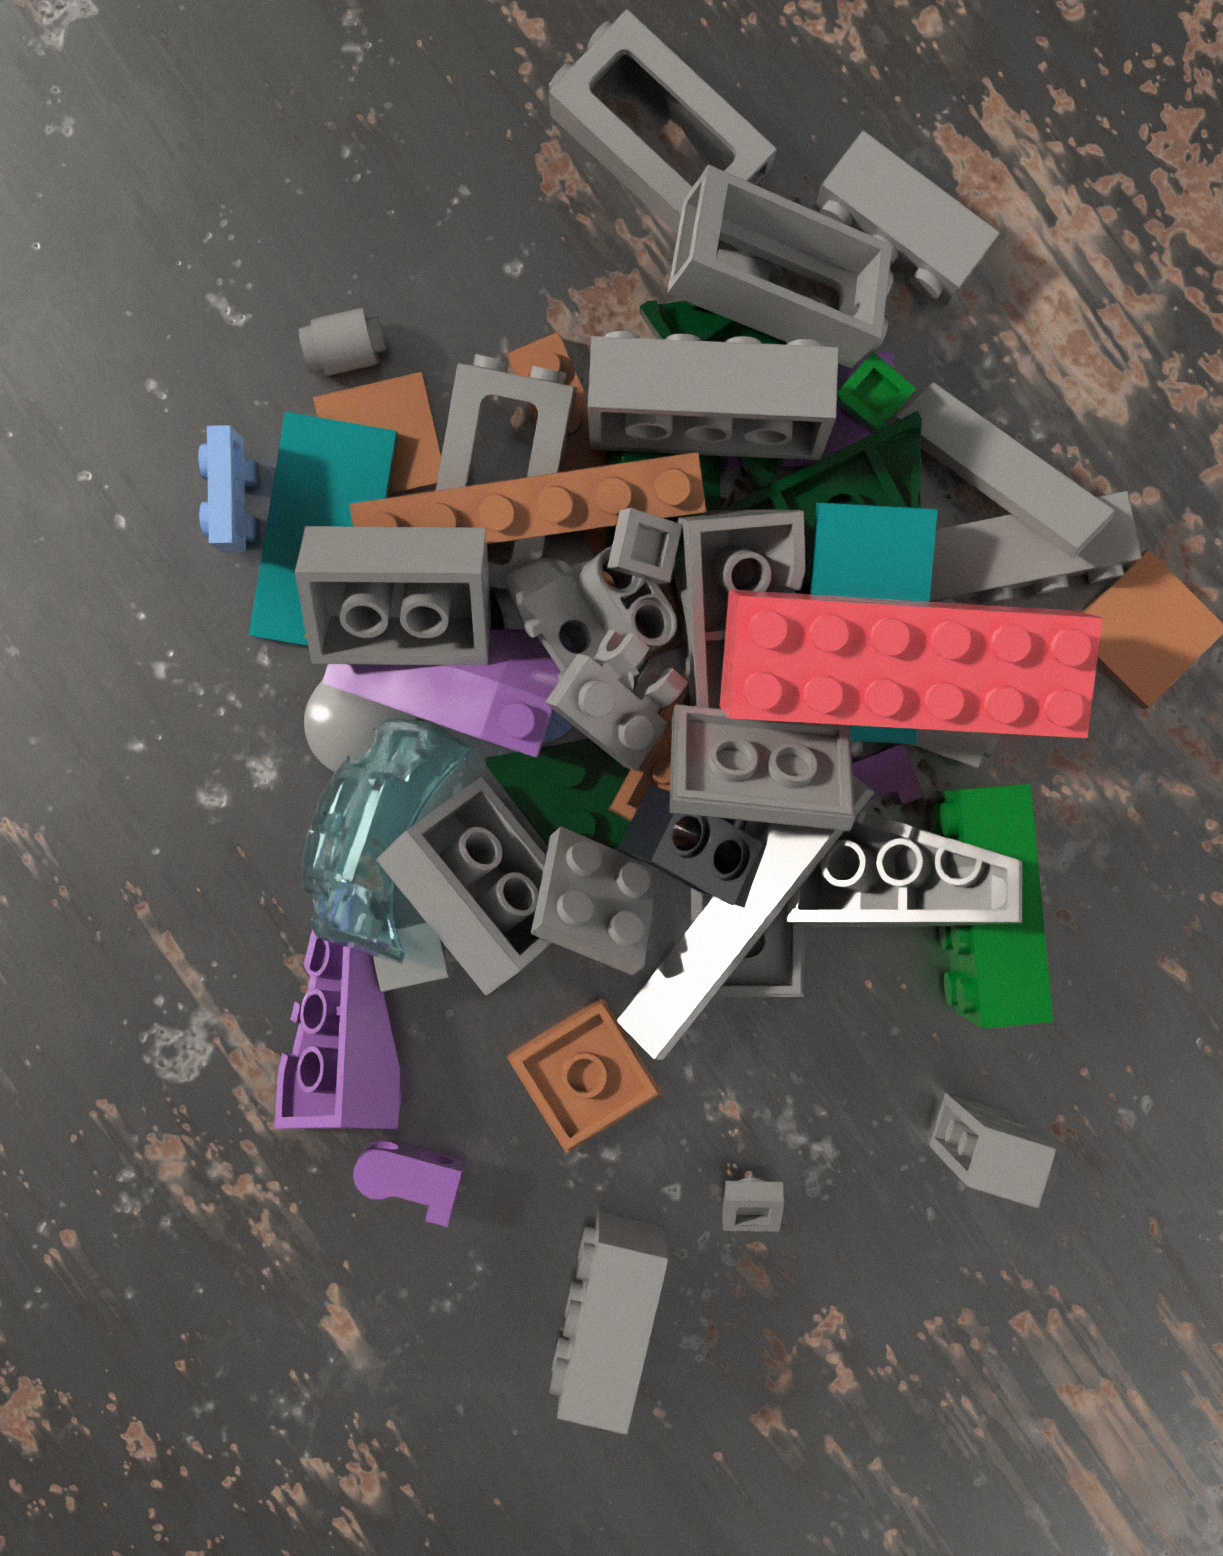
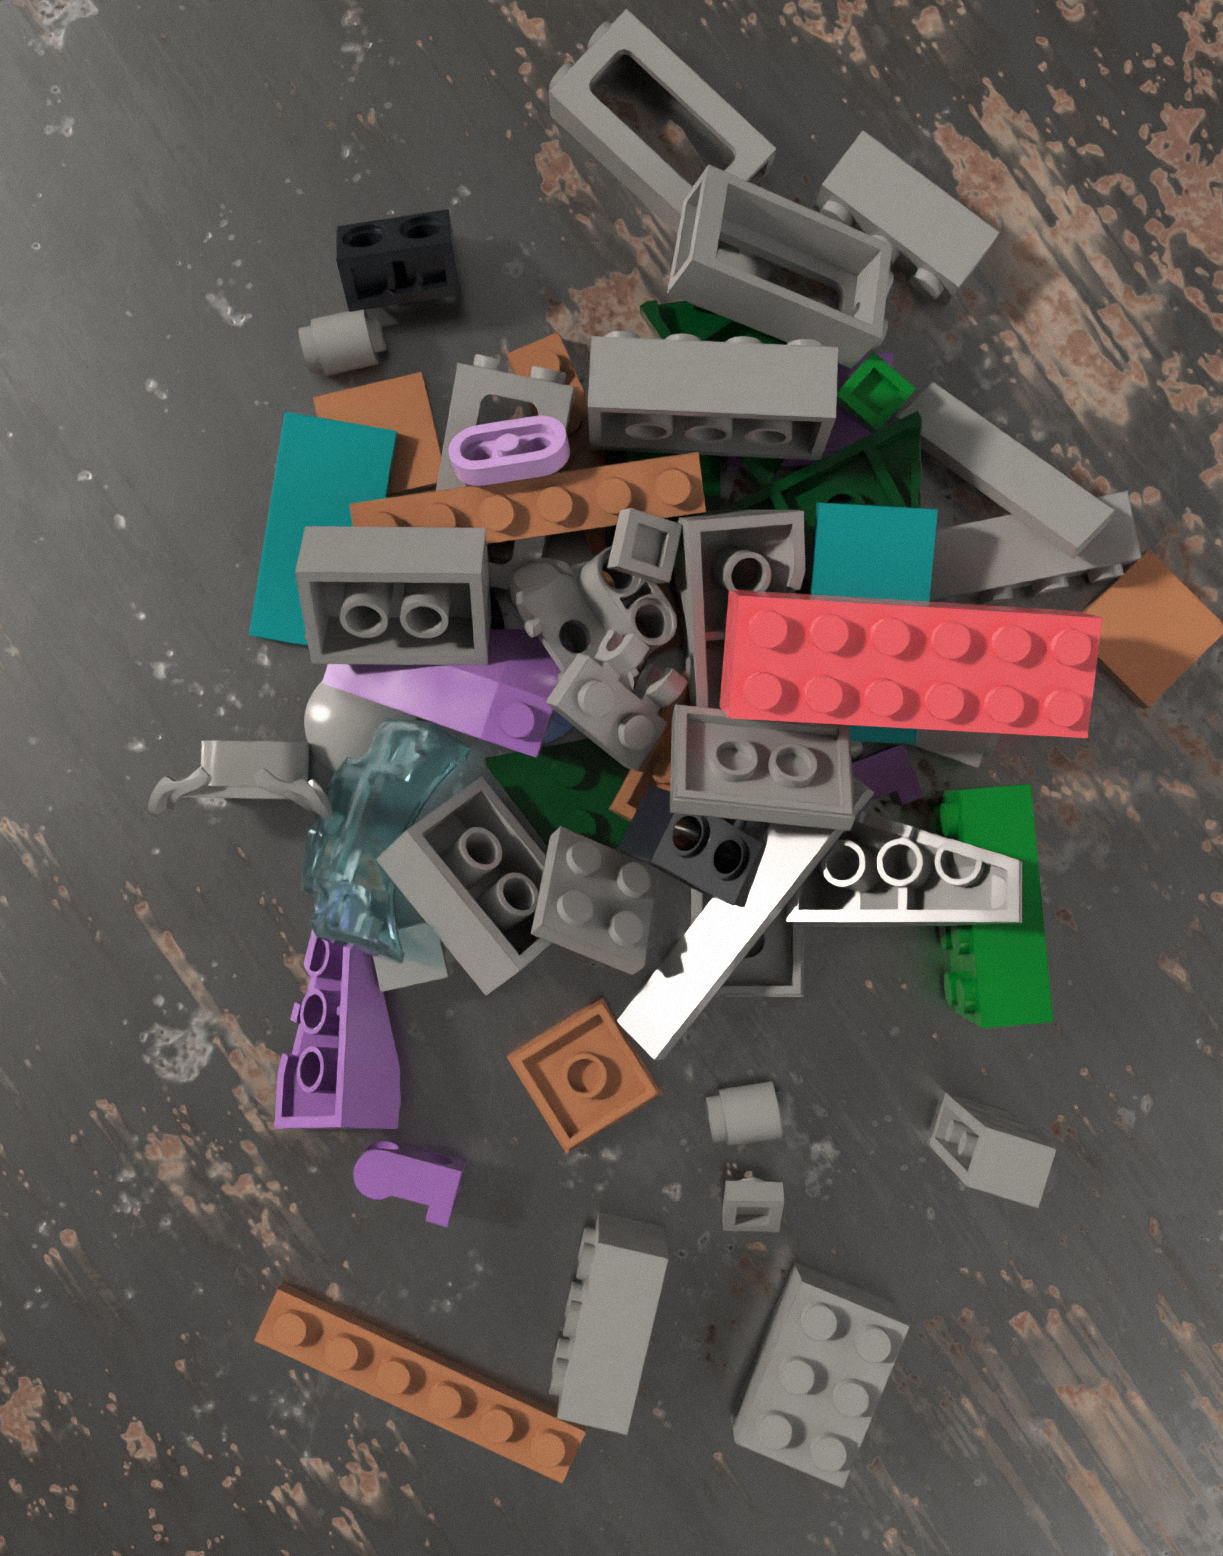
light blue plate [198,425,260,552] -> none
none -> light grey piece [148,740,333,820]
none -> nougat plate [254,1282,586,1483]
none -> black brick [336,209,462,312]
none -> lavender plate [448,415,570,486]
none -> light grey brick [706,1081,791,1147]
none -> light grey brick [730,1261,910,1488]

